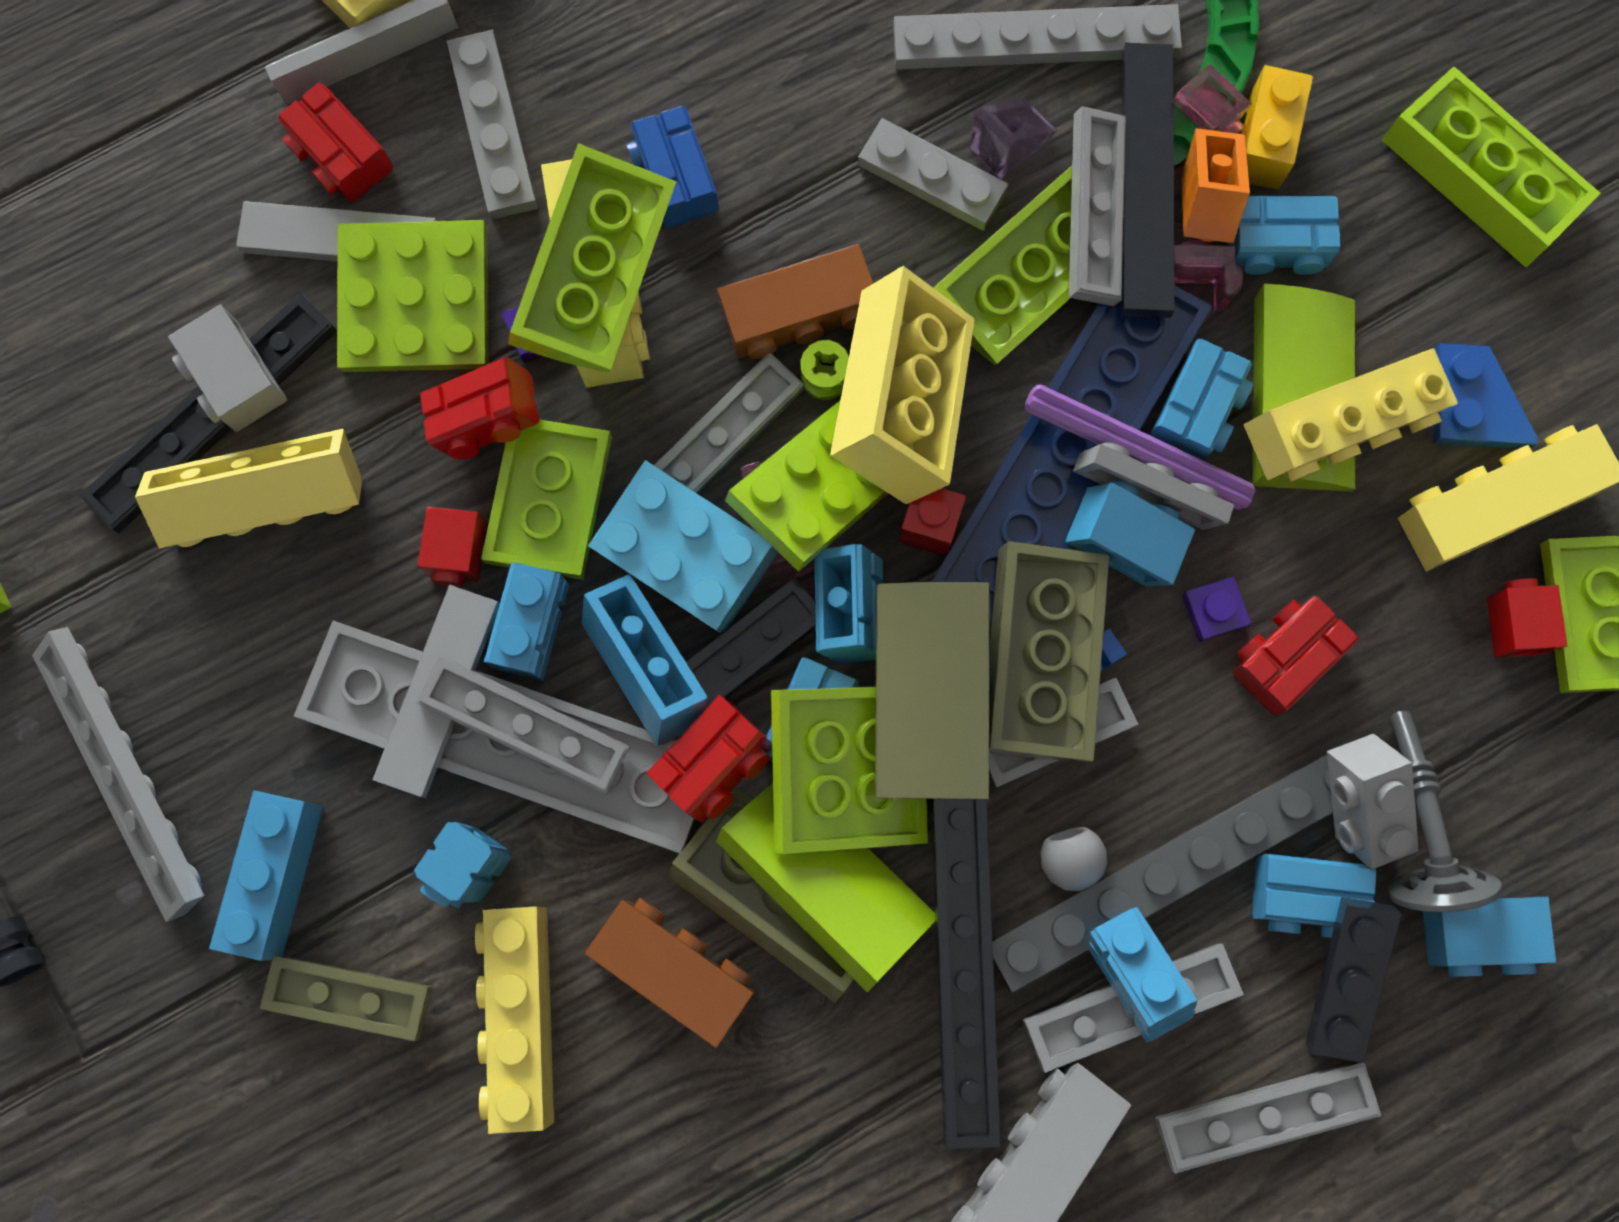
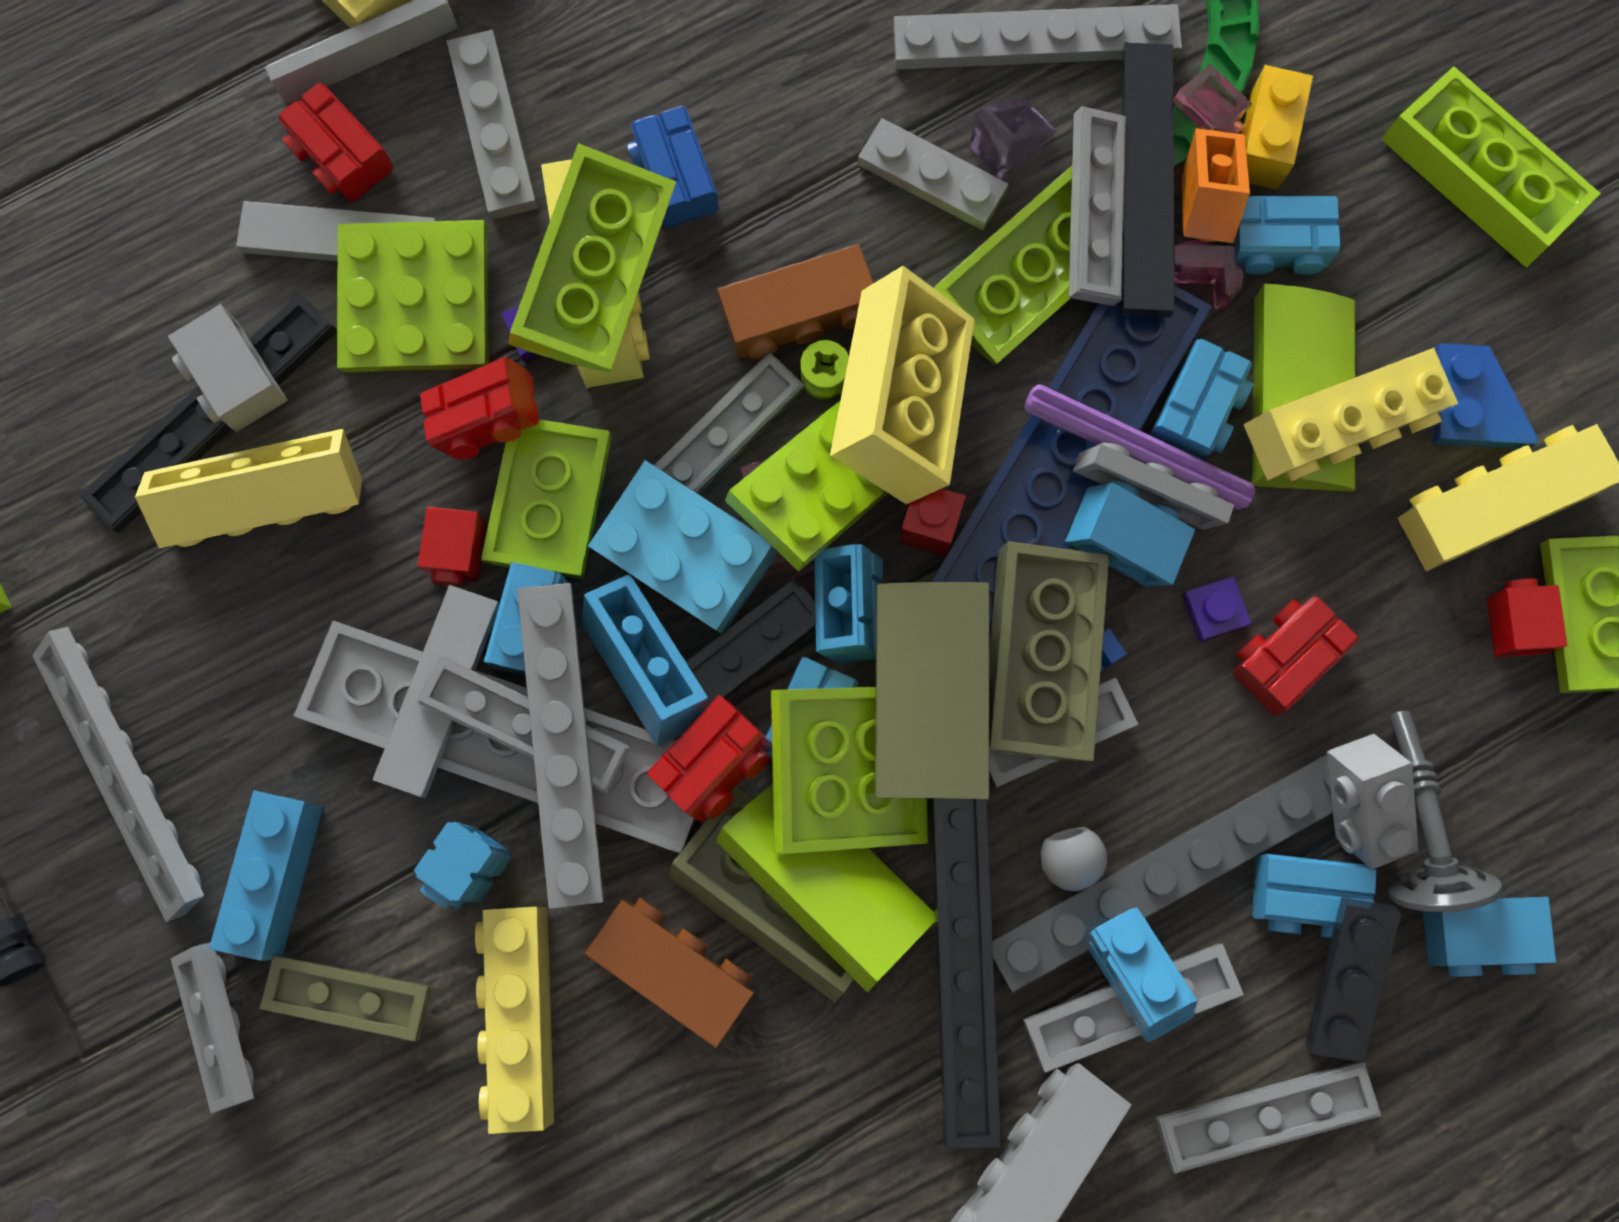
none -> light grey plate [171,942,254,1113]
none -> light grey plate [517,583,604,909]

